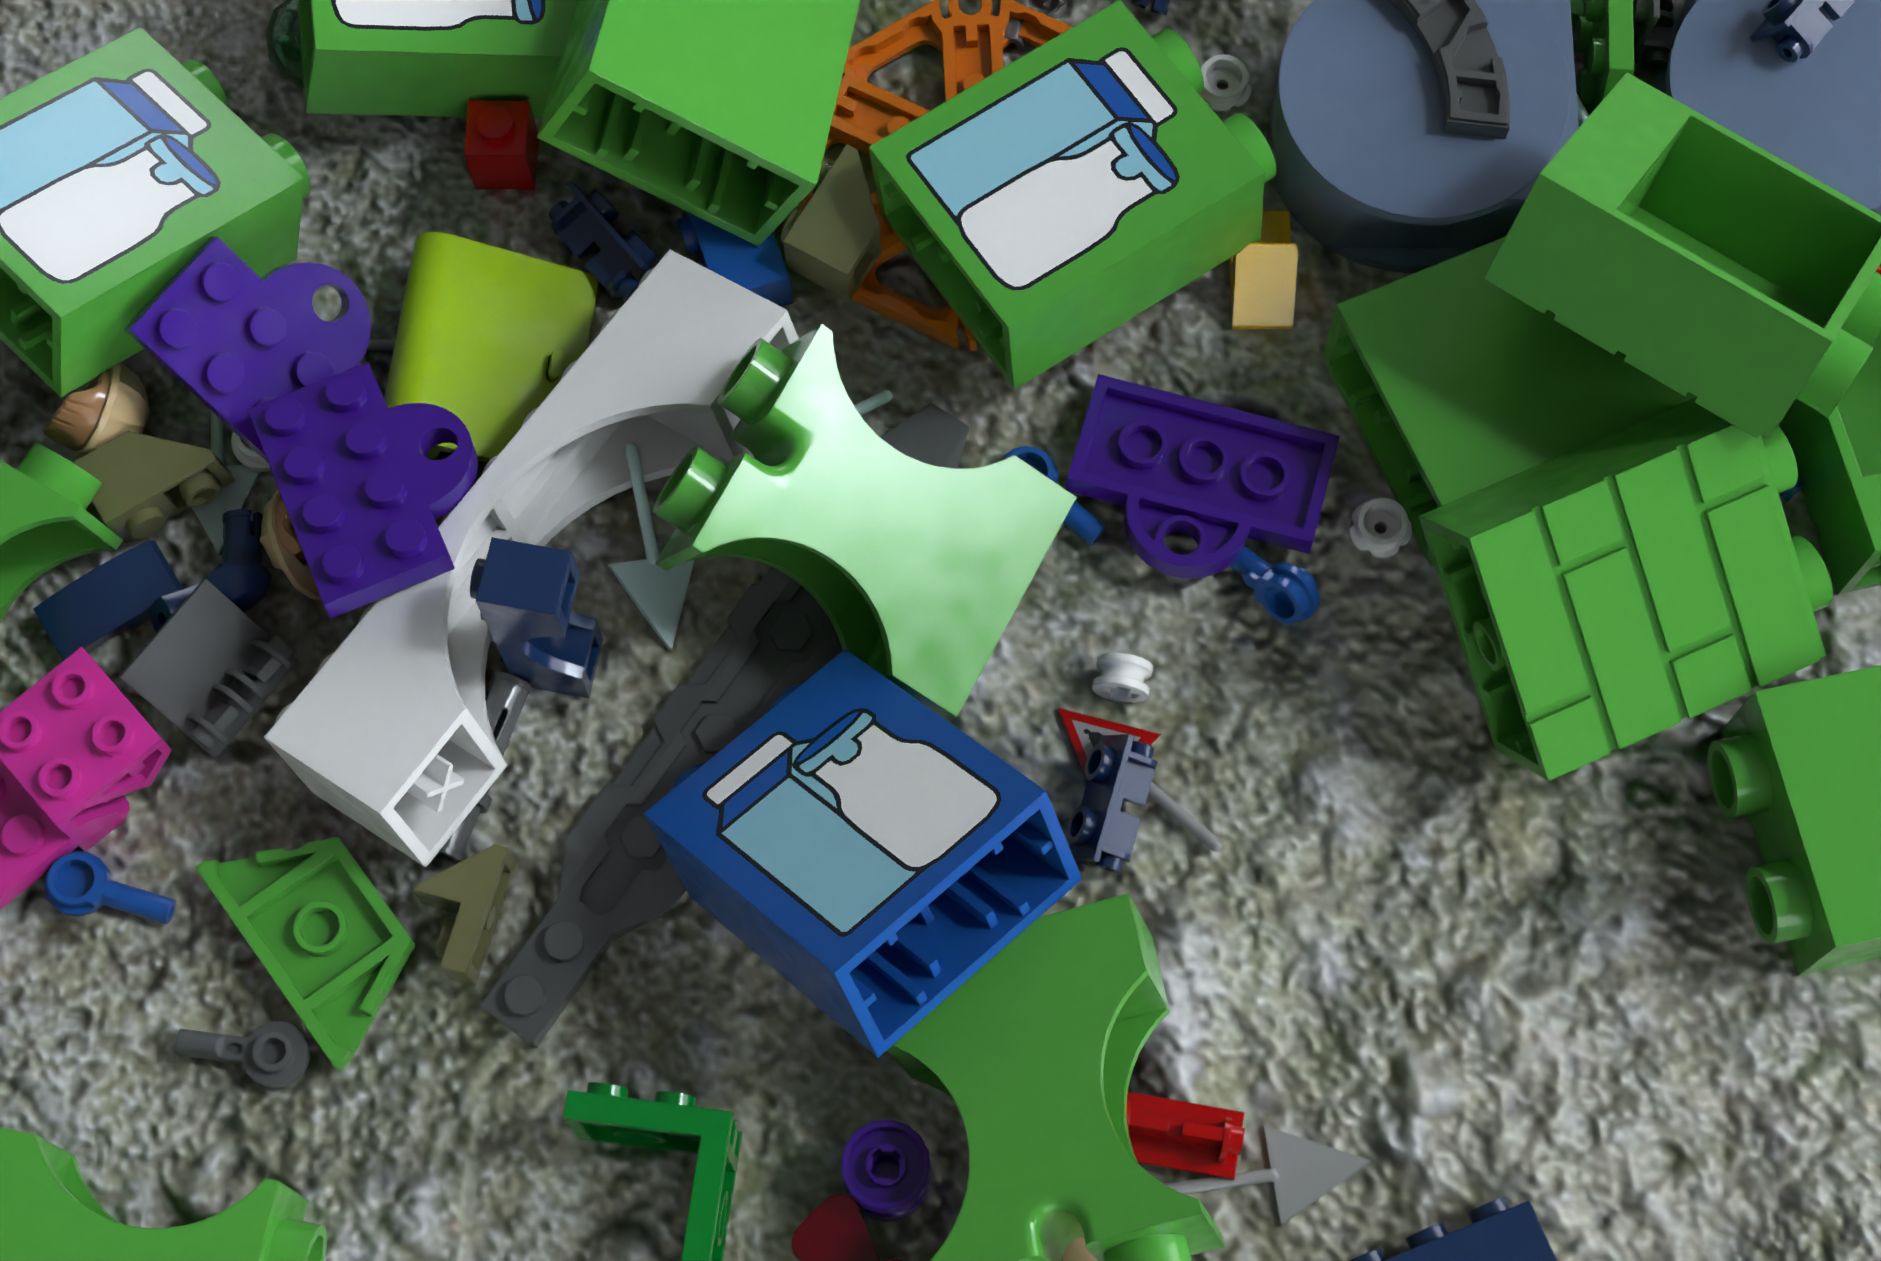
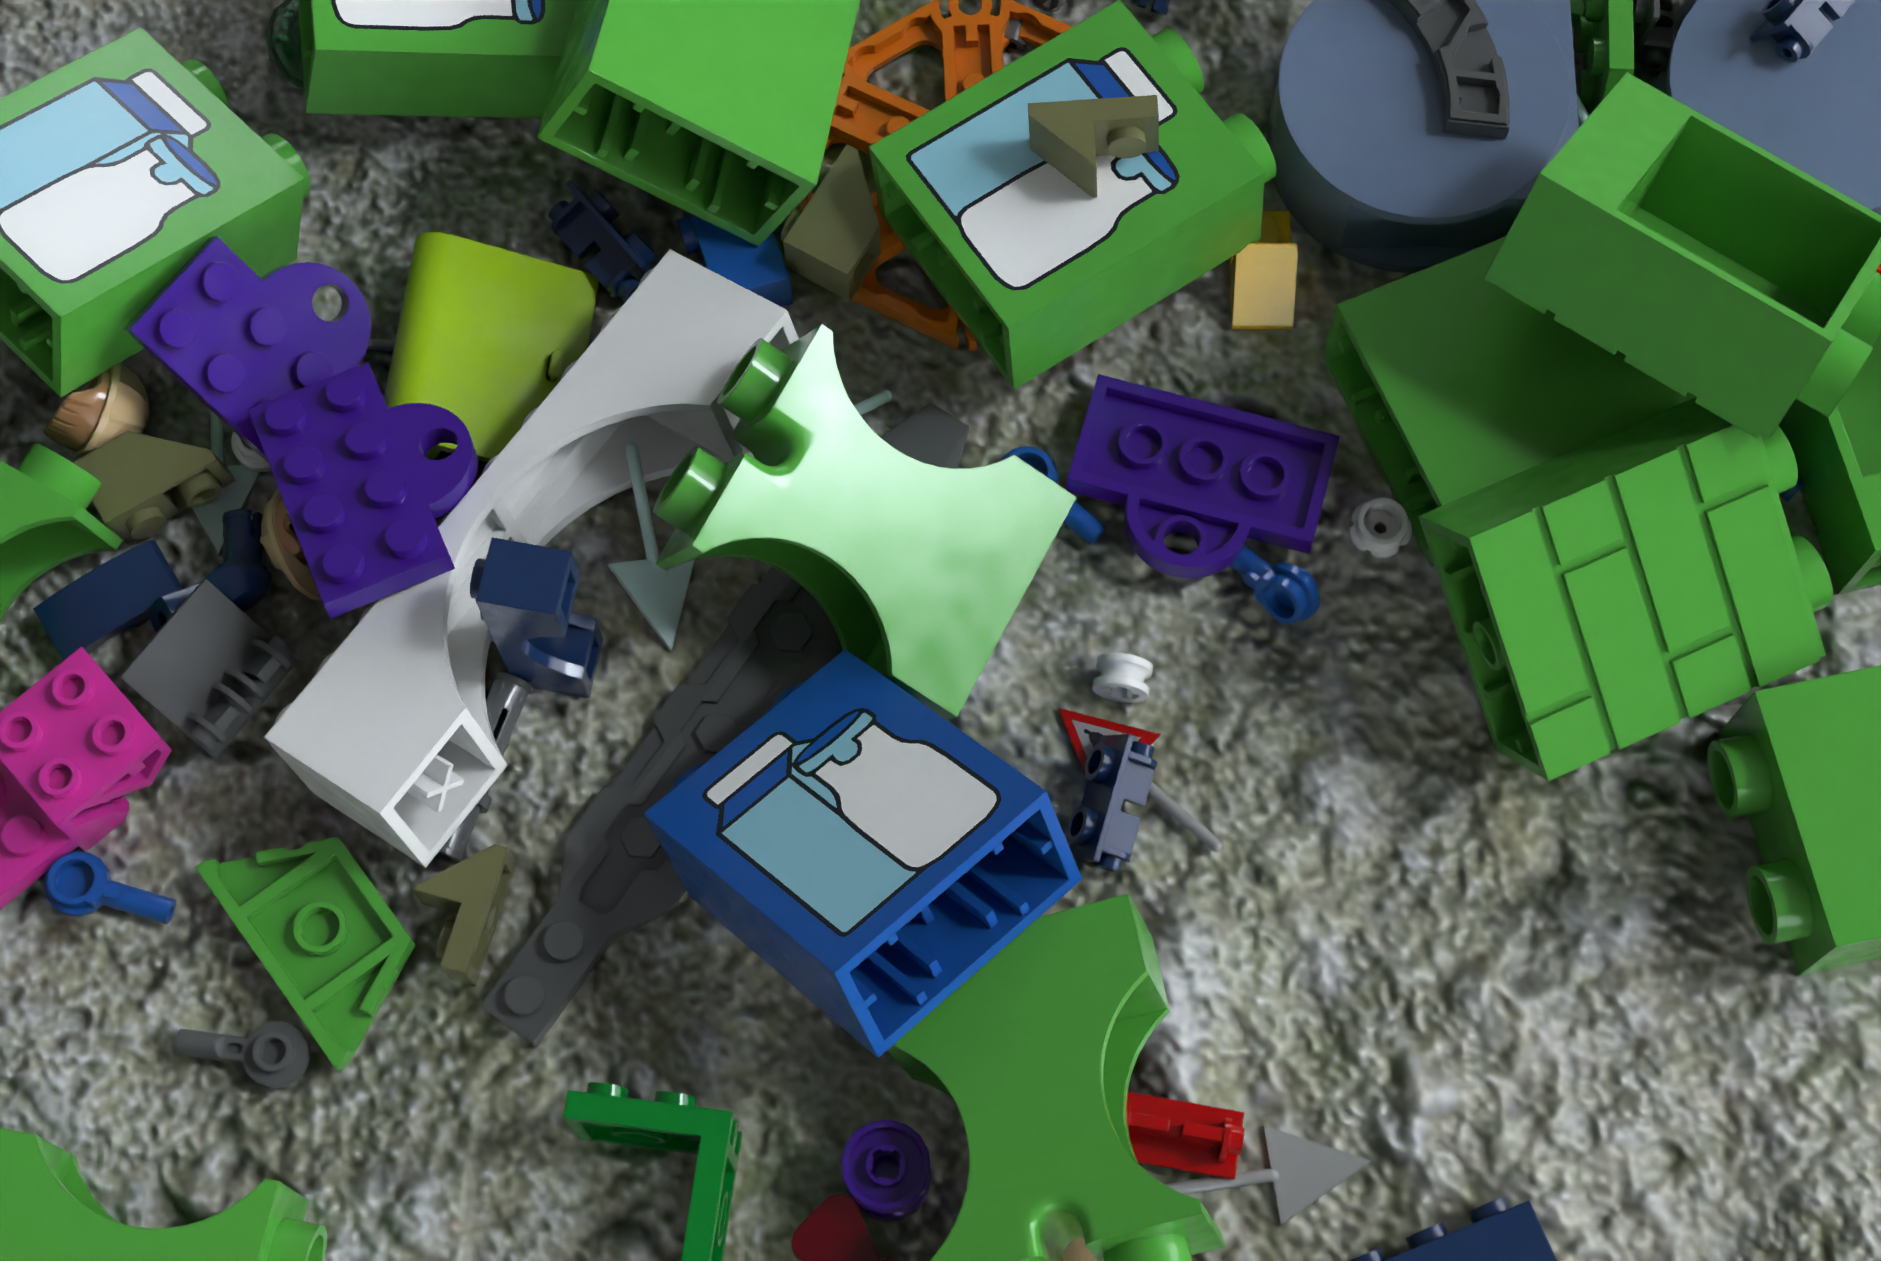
red brick [464,100,539,190] -> none
white plate [1200,54,1251,113] -> none
none -> olive slope [1028,95,1159,198]

